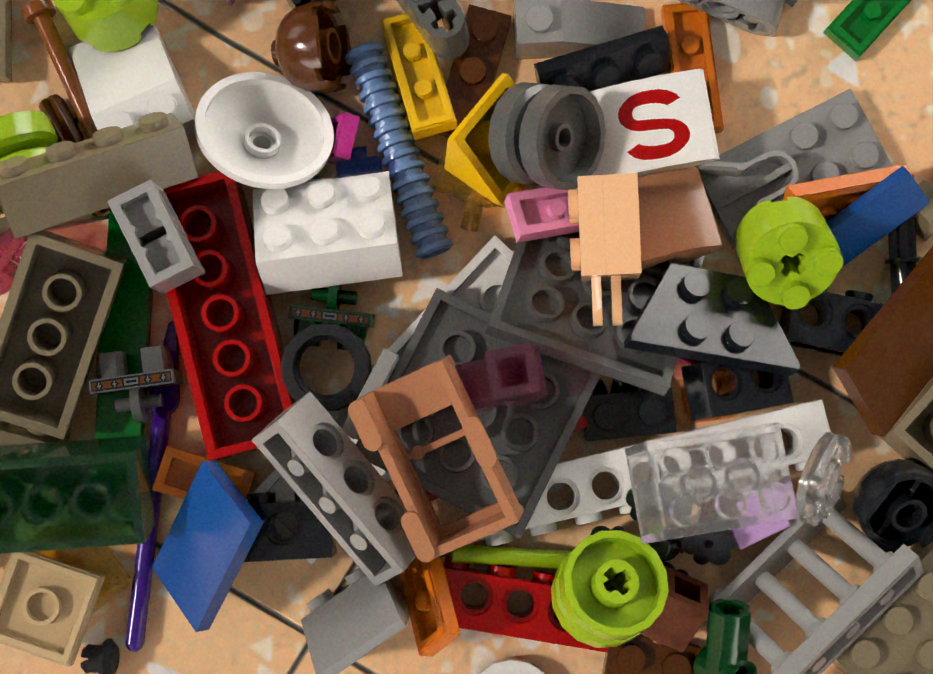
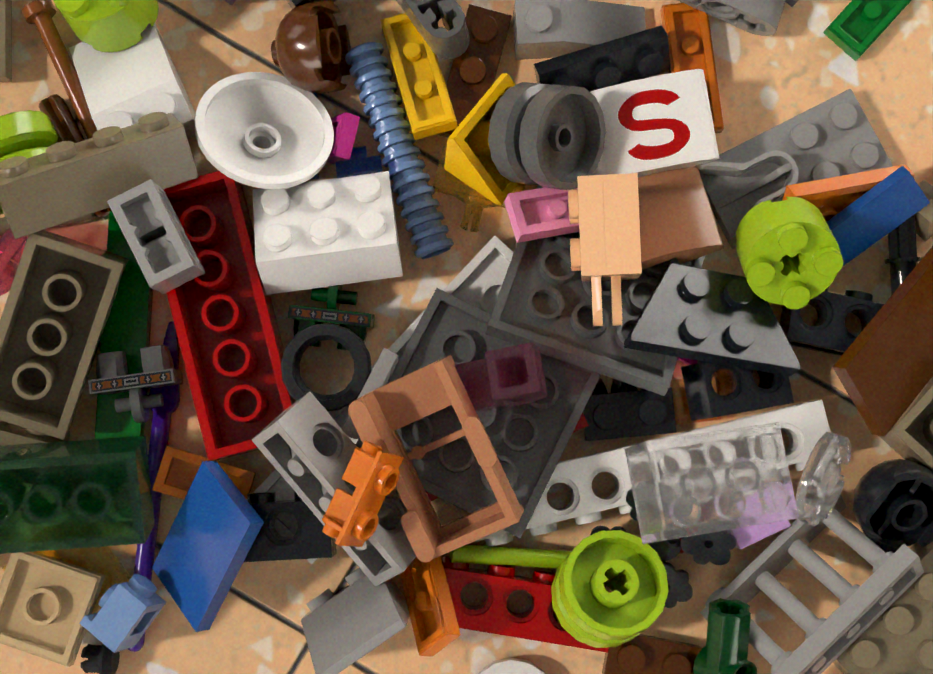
copper brick [641,566,709,653] -> none
none -> medium blue brick [79,574,166,653]
none -> orange hinge [322,440,404,547]

